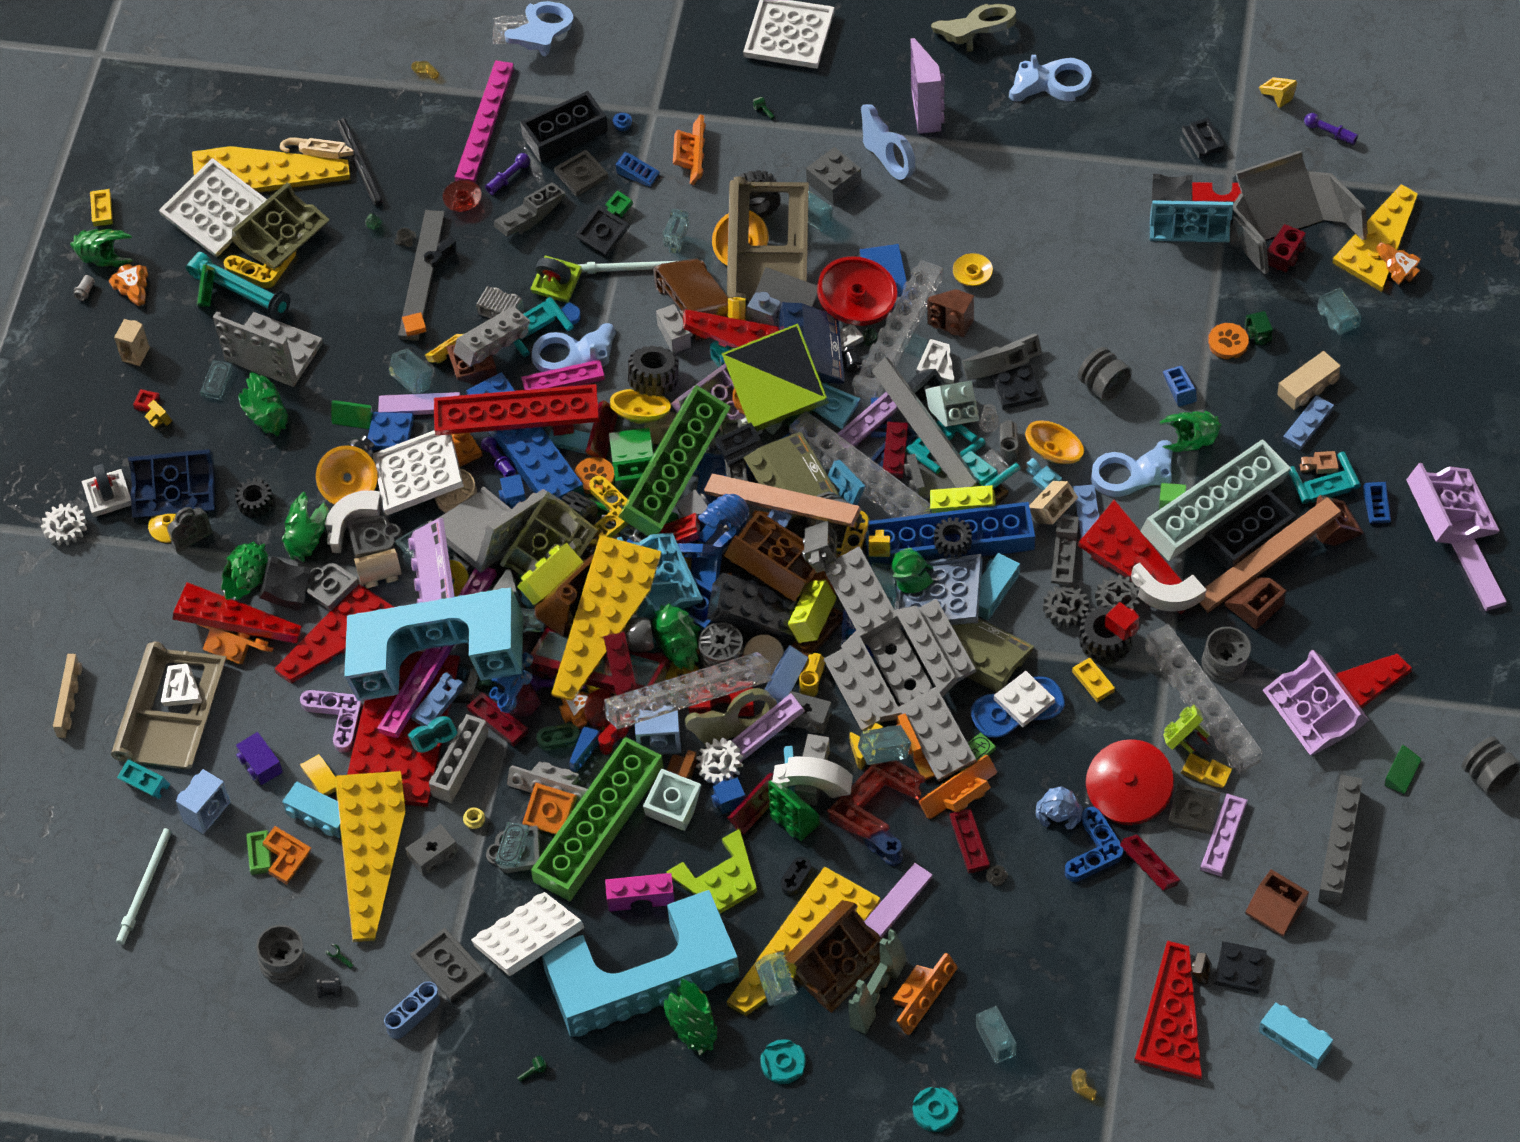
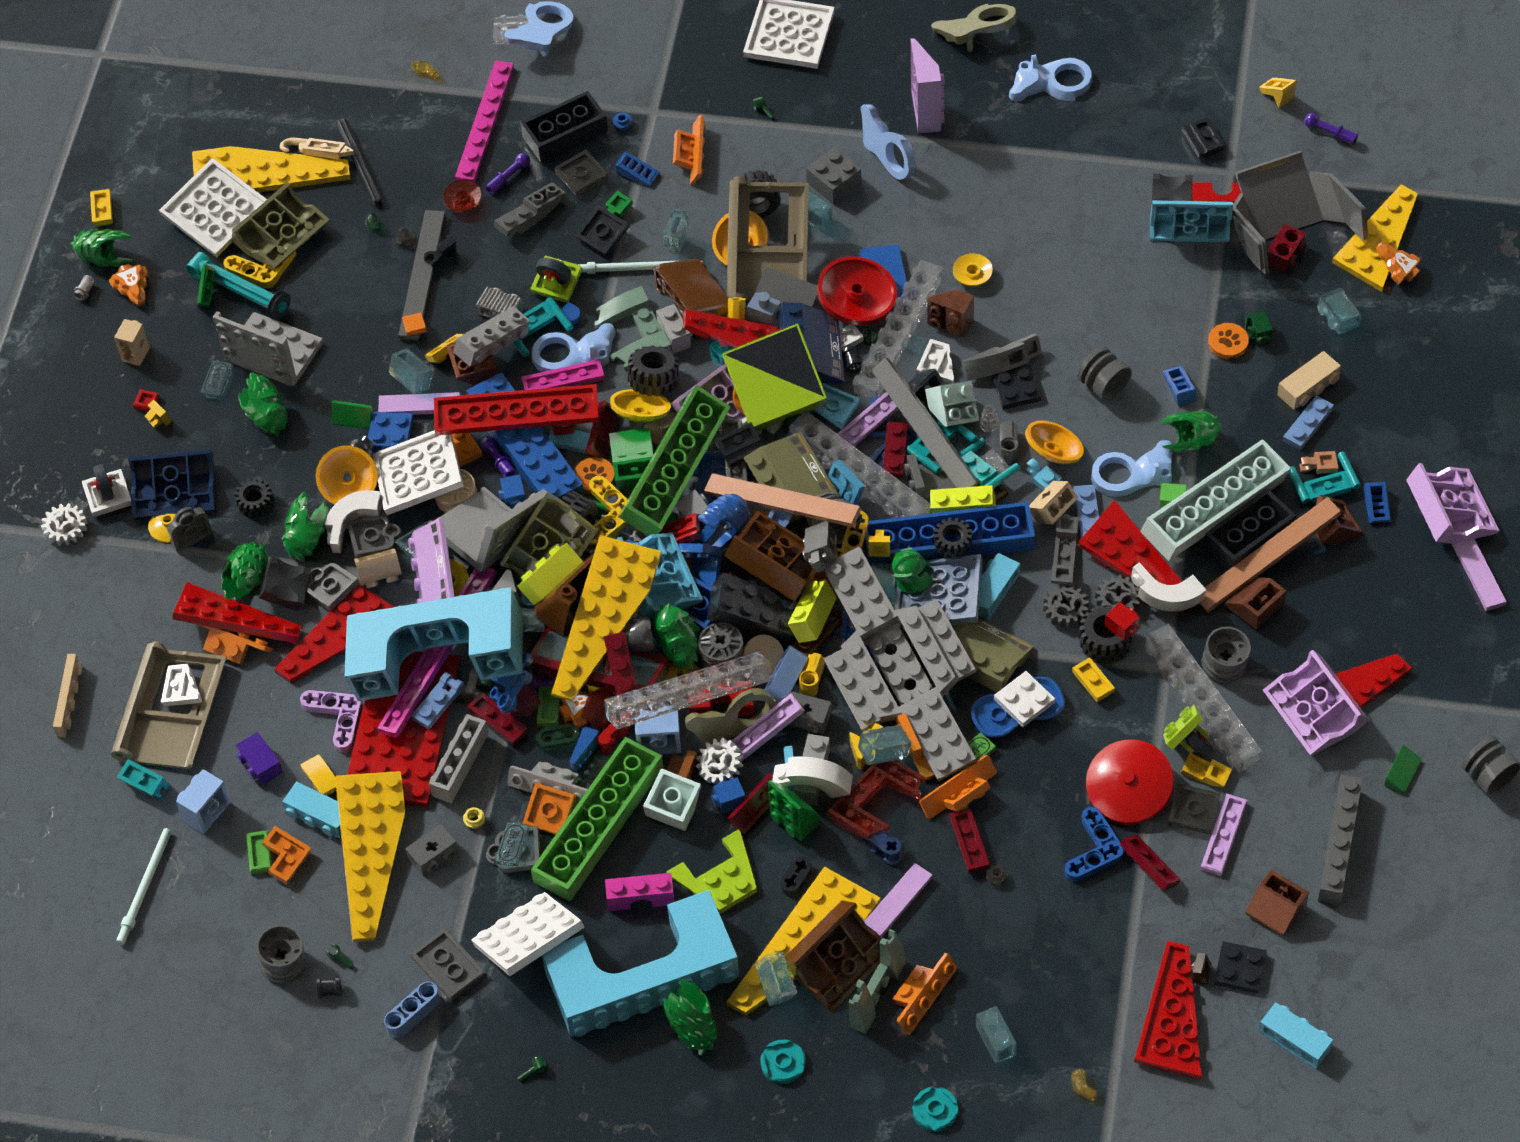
teal brick [408,716,457,752] -> none
medium blue helmet [1036,786,1083,829] -> none
none -> bright green tile [537,686,561,727]
none -> sand green wedge [594,286,672,370]

